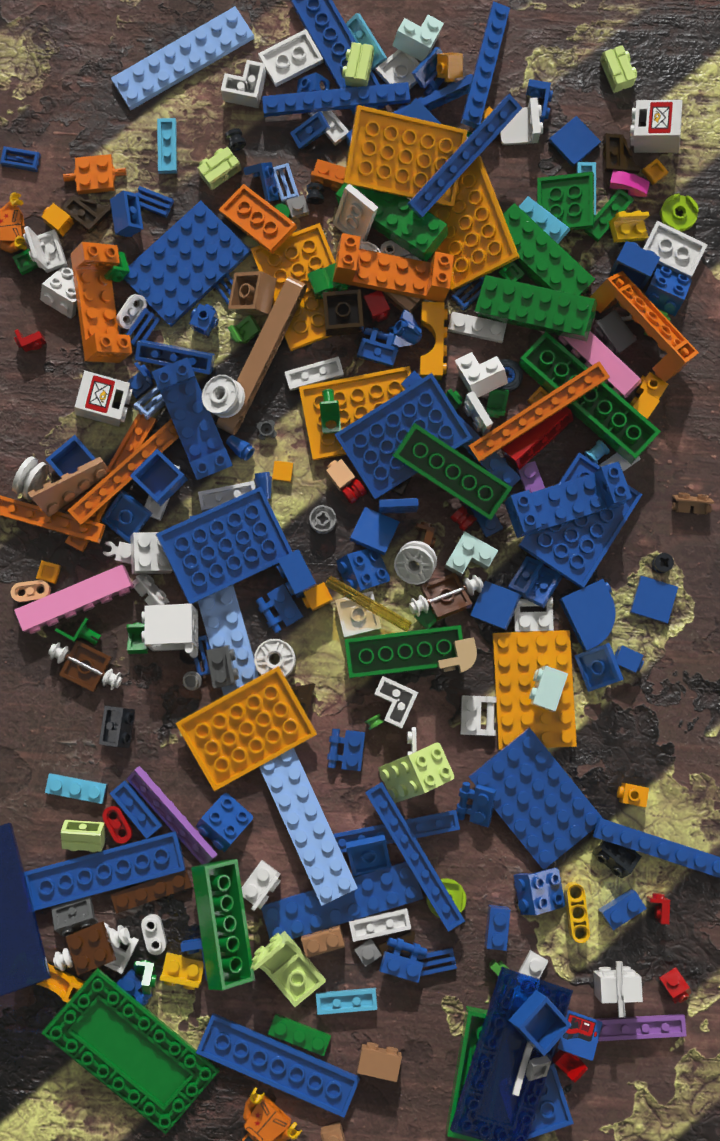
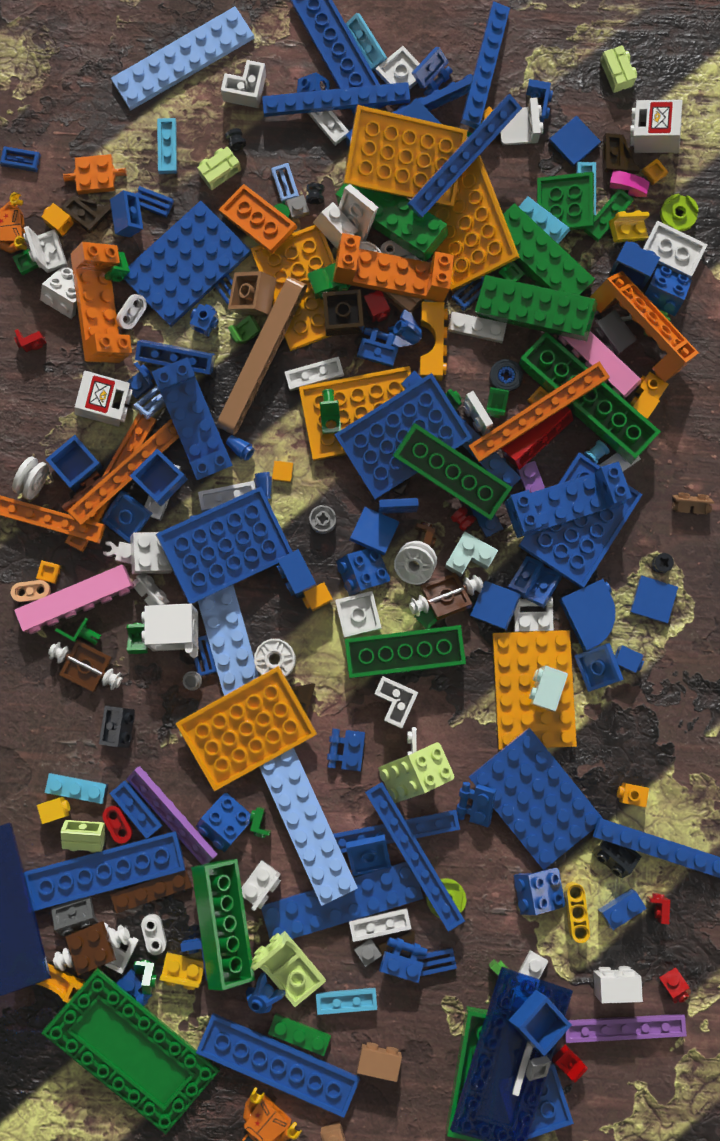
medium nougat wing [28,457,111,517] -> none
blue tile [126,308,160,348] -> none
white wheel [202,375,245,418] -> none
dark grey bracket [206,645,239,689] -> none
blue bracket [244,162,279,202] -> none
blue plate [256,584,303,634] -> none
dark grey plate [257,420,277,440] -> none
white plate [258,29,324,87] -> none
blue plate [291,111,330,150] -> none
medium nougat brick [301,924,345,958] -> none
orange bracket [310,159,346,192] -> none
clear yellow axle [325,576,412,631] -> none
light nougat brick [326,459,355,491] -> none
red wheel [341,478,367,504] -> none
yellowish green brick [342,42,374,87] -> none
bright green bush [365,713,384,730] -> none
light aqua brick [392,15,444,61] -> none
light orange brick [436,52,463,82] -> none
tan brick [437,637,477,673] -> none
white brick [455,352,508,398] -> none
white plate [460,695,497,736] -> none
blue brick [484,905,511,951] -> none
sticker [558,1010,602,1061] -> none
white piece [616,961,625,1018] -> none
none -> yellow brick [37,797,70,824]
none -> blue brick [246,973,286,1014]
none -> green bracket [249,807,271,838]
none -> white brick [313,202,358,248]

